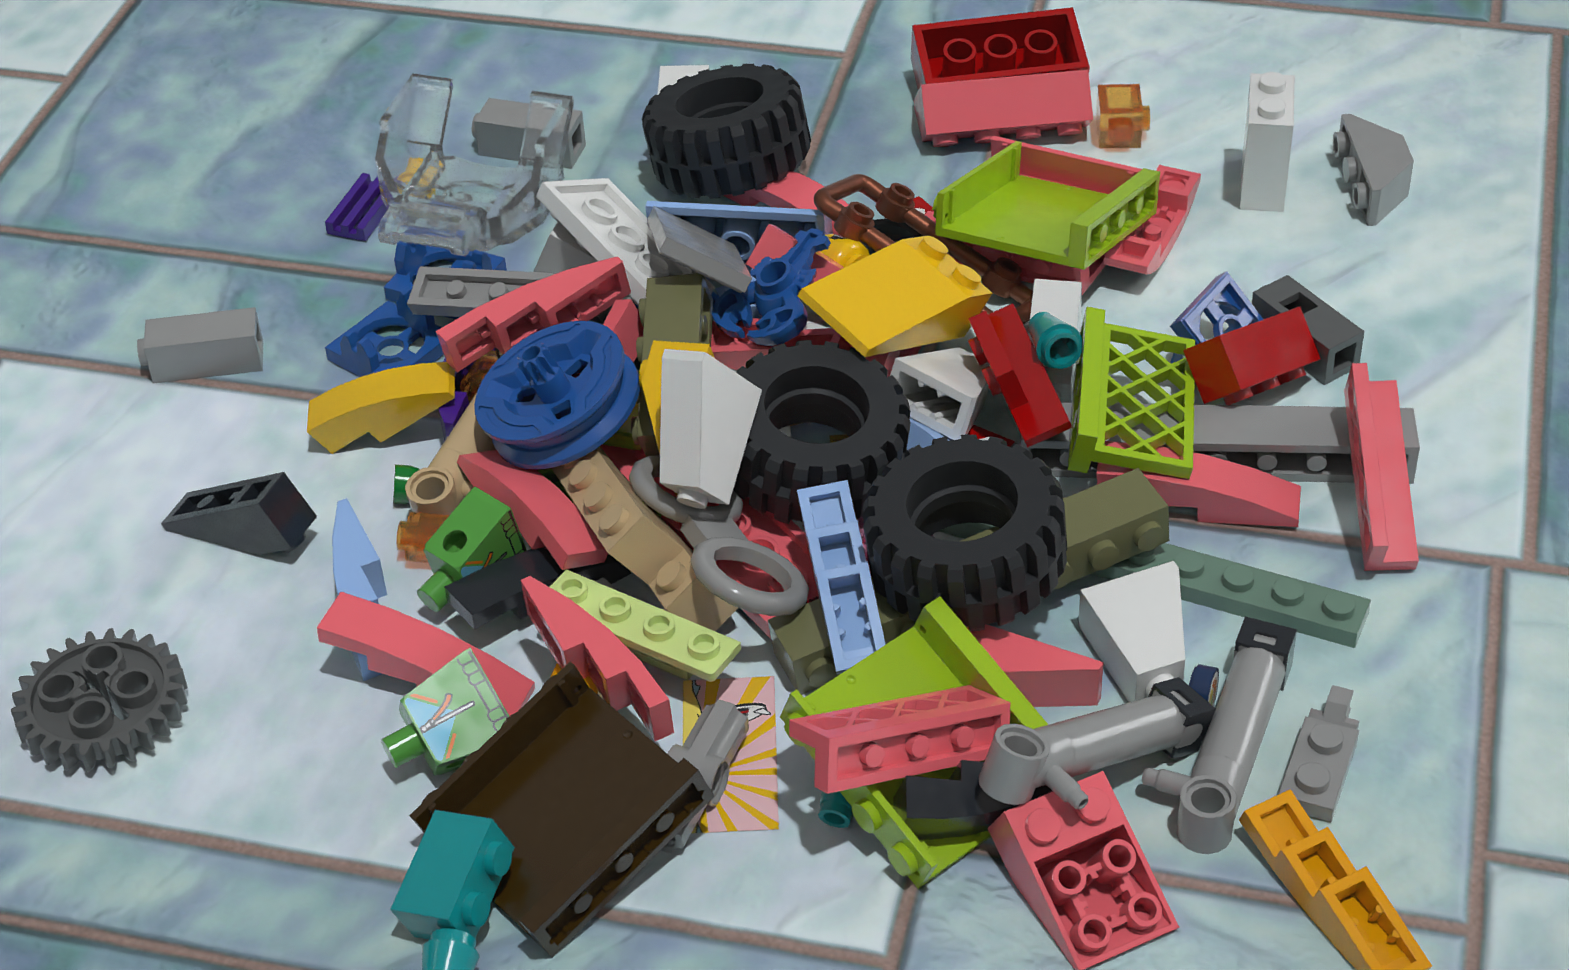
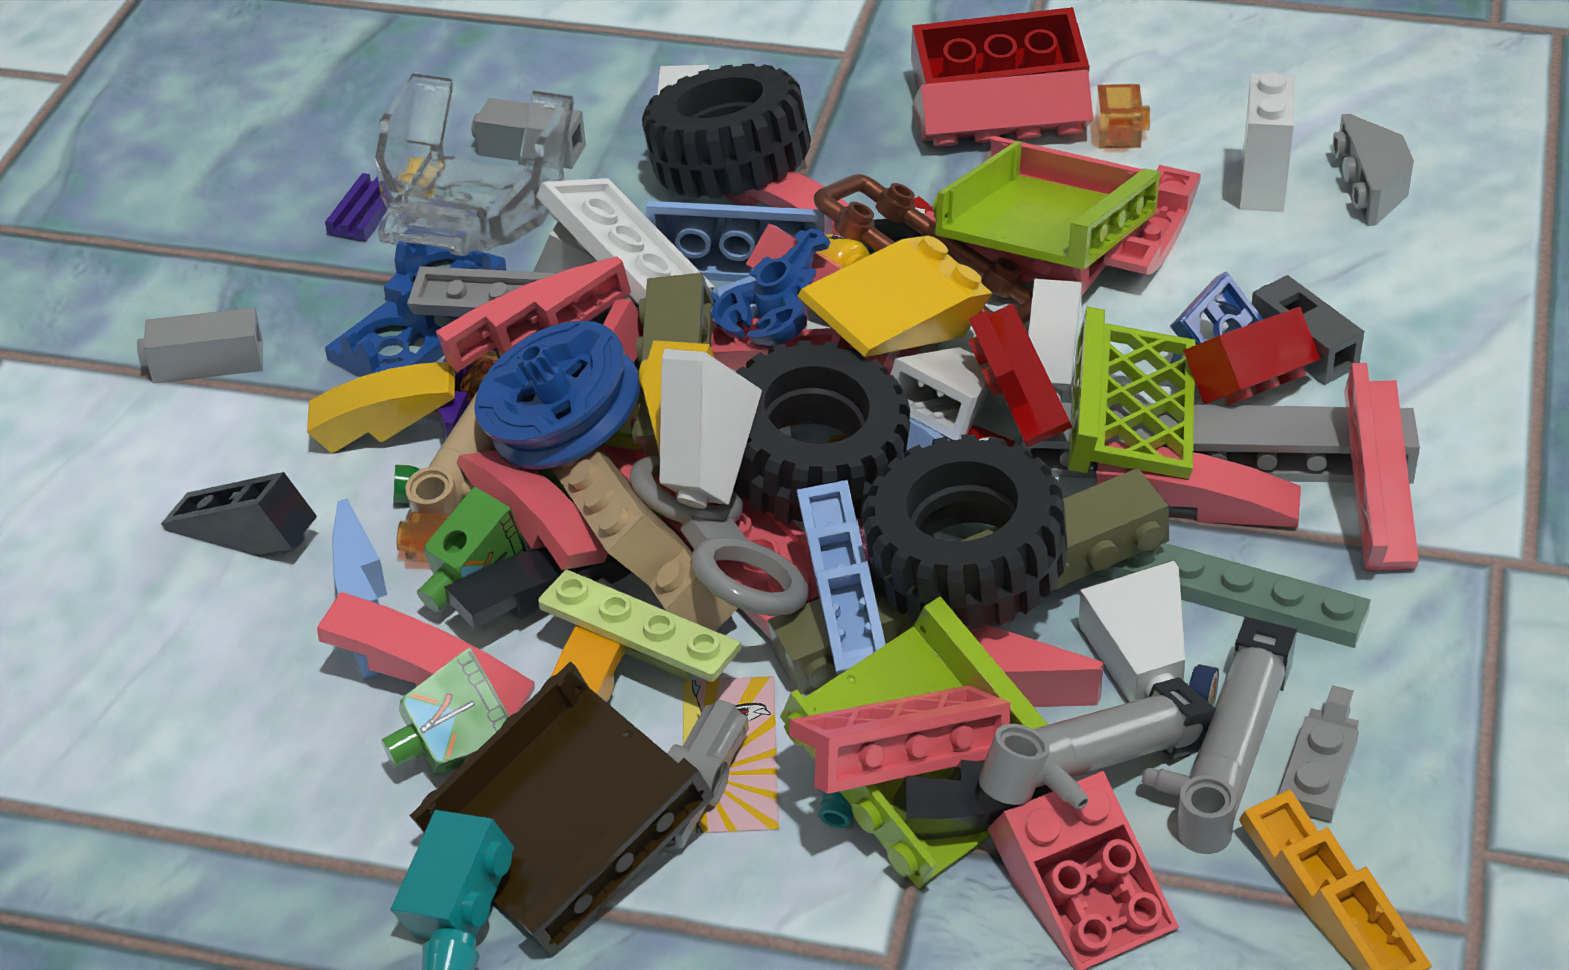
dark grey gear [11,628,188,772] -> none
coral slope [520,576,674,741] -> none
light grey tile [647,206,752,293] -> none
teal cone [1028,312,1082,369] -> none

